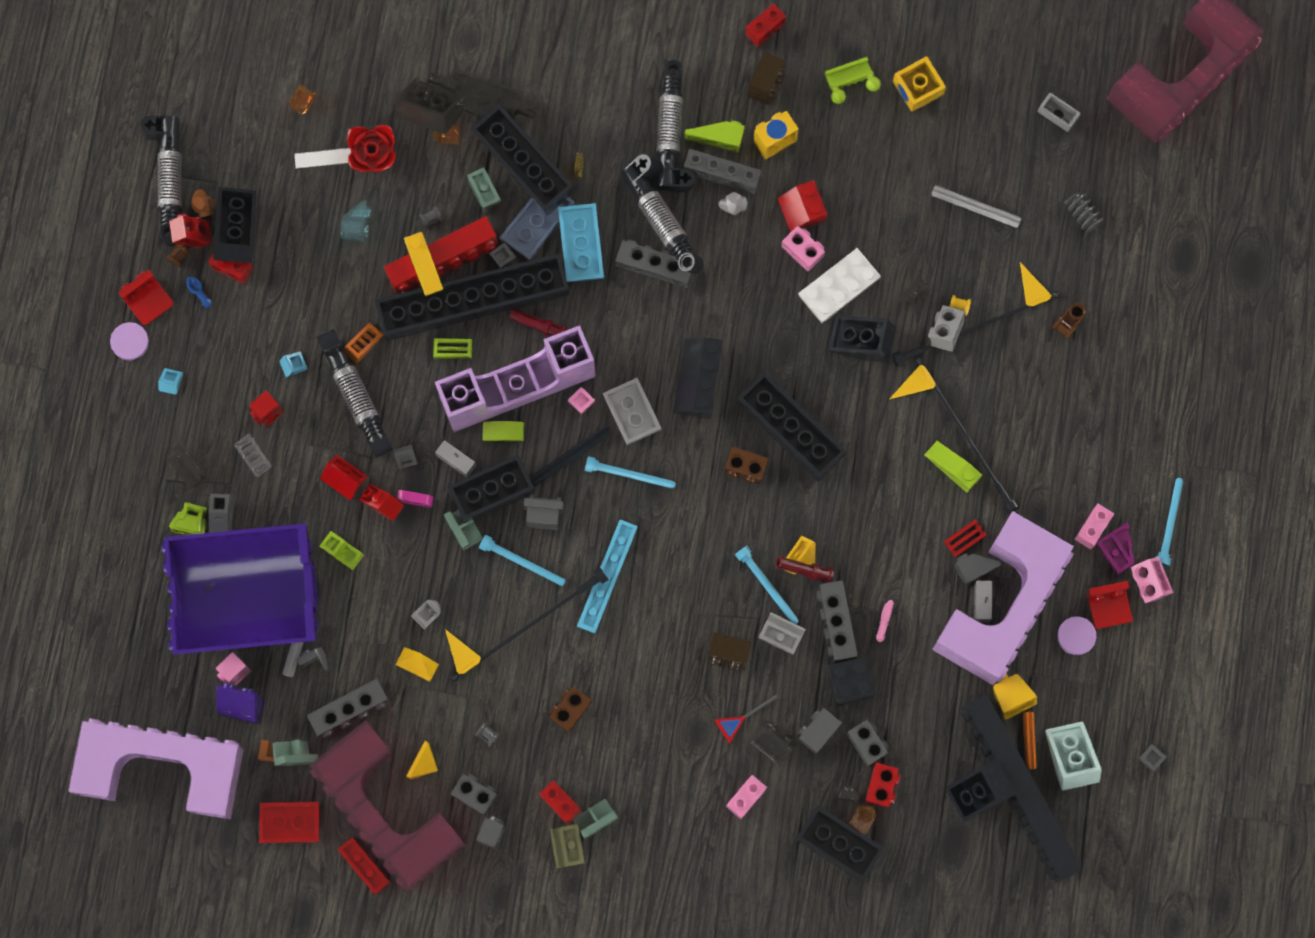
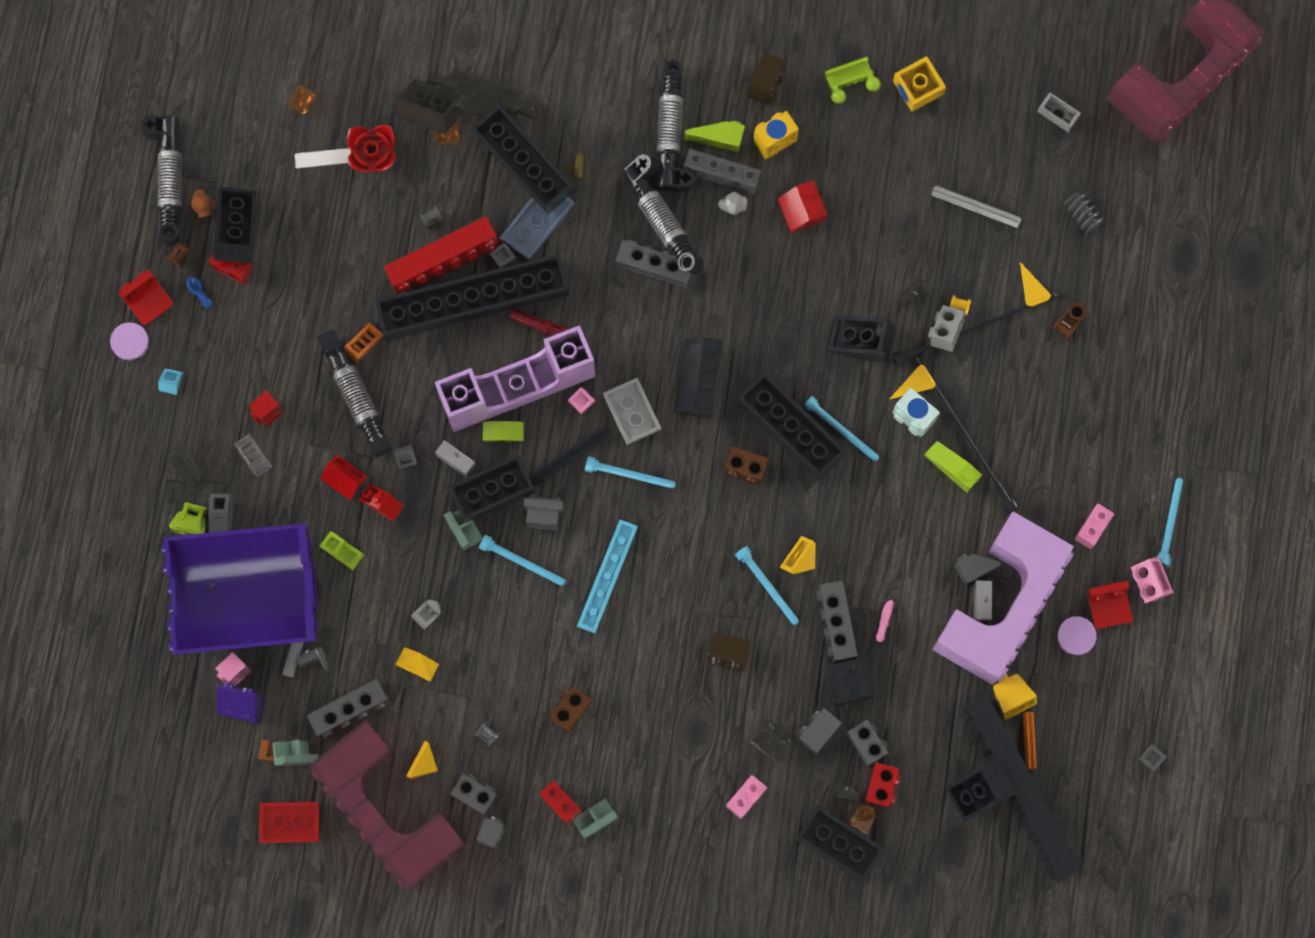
lavender arch [69,719,244,819] -> none
red brick [169,214,212,248] -> none
medium azure slope [280,352,308,377] -> none
red tile [337,837,391,895] -> none
clear light blue slope [340,200,371,242] -> none
dark pink beam [397,490,434,507] -> none
yellow slope [404,232,443,296] -> none
lime tile [433,338,472,359] -> none
piece [445,568,609,682] -> none
sand green panel [467,167,501,214] -> none
olive plate [550,824,585,869] -> none
medium azure plate [558,203,604,283] -> none
piece [714,695,778,744] -> none
red brick [745,3,786,47] -> none
light grey plate [758,612,806,655] -> none
dark red pin [775,556,834,583] -> none
bright pink brick [781,226,825,272] -> none
white plate [798,248,881,323] -> none
red tile [944,519,987,558] -> none
light aqua slope [1045,722,1102,791] -> none
magenta wing [1096,522,1134,575] -> none
none -> medium azure piece [803,396,879,461]
none -> light aqua brick [892,388,940,437]

